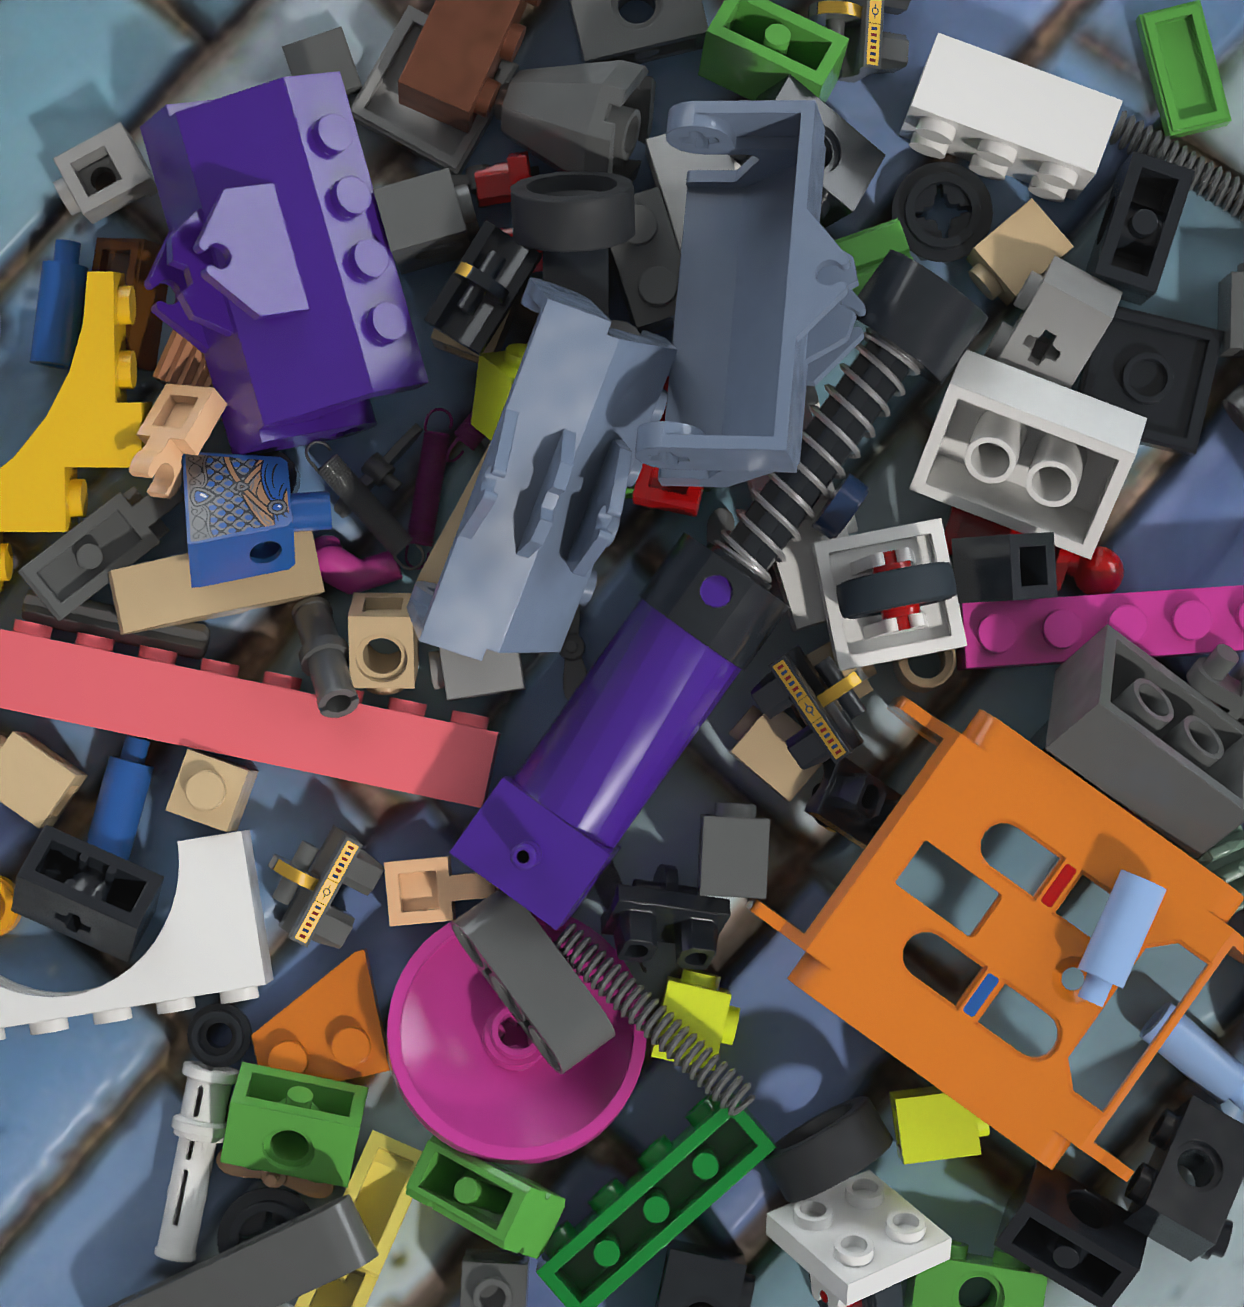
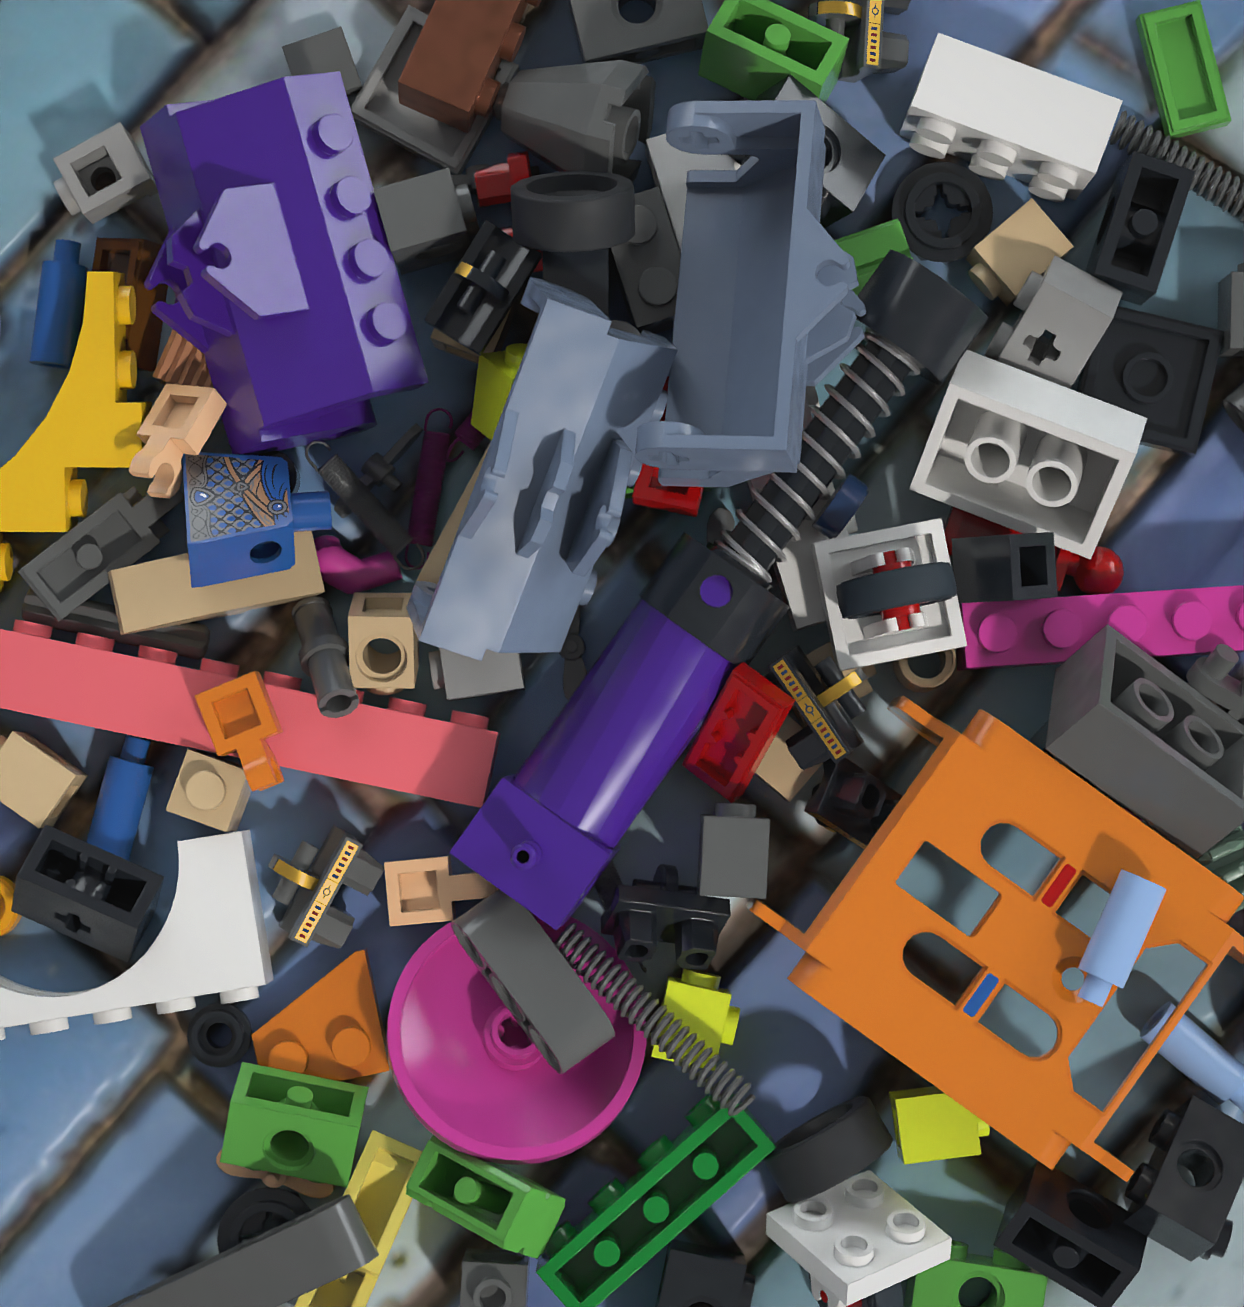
white pin [154,1061,239,1262] -> none
none -> orange plate [194,671,285,792]
none -> red plate [682,662,796,803]

